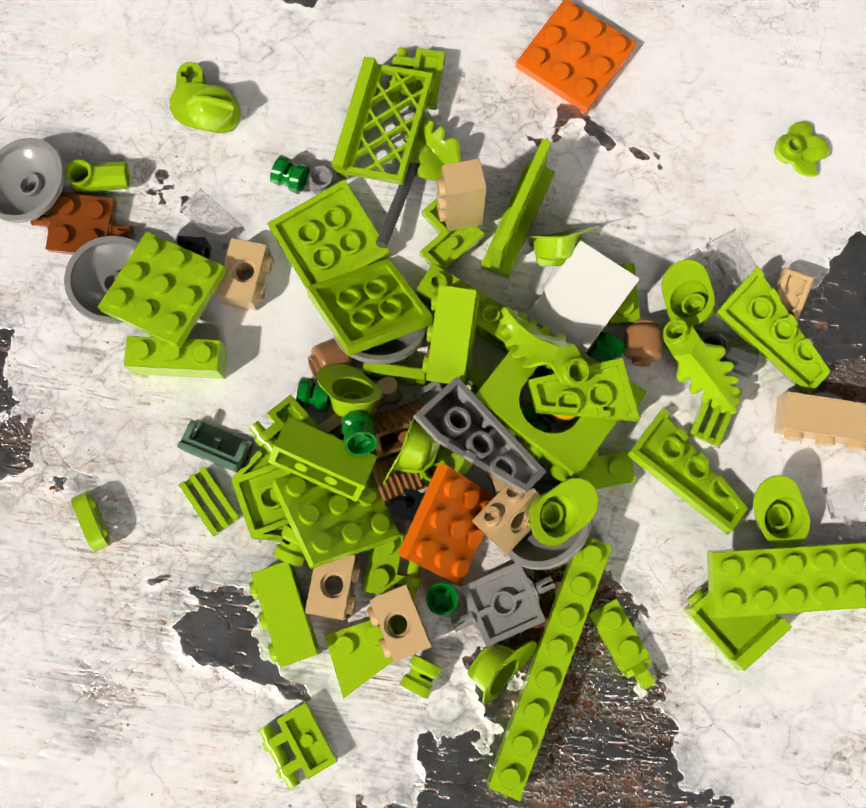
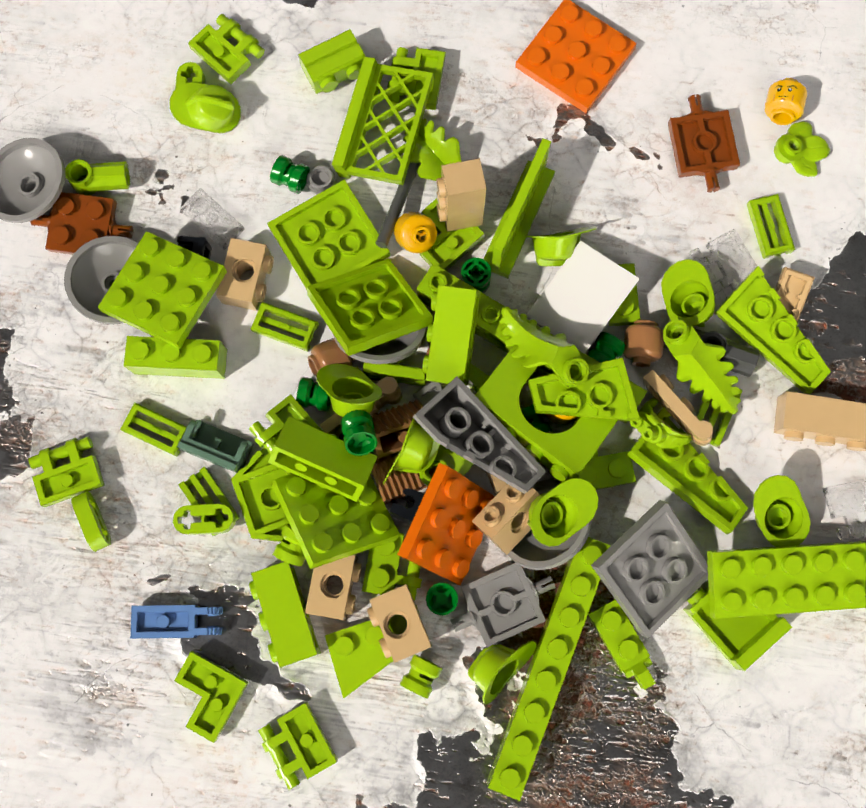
none -> lime plate [28,436,105,507]
none -> lime tile [120,402,187,457]
none -> medium blue hinge [130,605,223,639]
none -> lime beam [173,504,236,535]
none -> lime plate [174,651,249,743]
none -> lime plate [188,14,265,84]
none -> lime tile [251,302,319,352]
none -> lime brick [298,29,365,94]
none -> yellow head [394,211,437,253]
none -> green wheel [461,258,492,293]
none -> light grey plate [591,500,708,639]
none -> lime helmet [630,398,692,449]
none -> tan plate [643,370,713,446]
none -> dark orange plate [668,94,740,193]
none -> lime tile [747,194,795,259]
none -> yellow head [764,78,808,125]

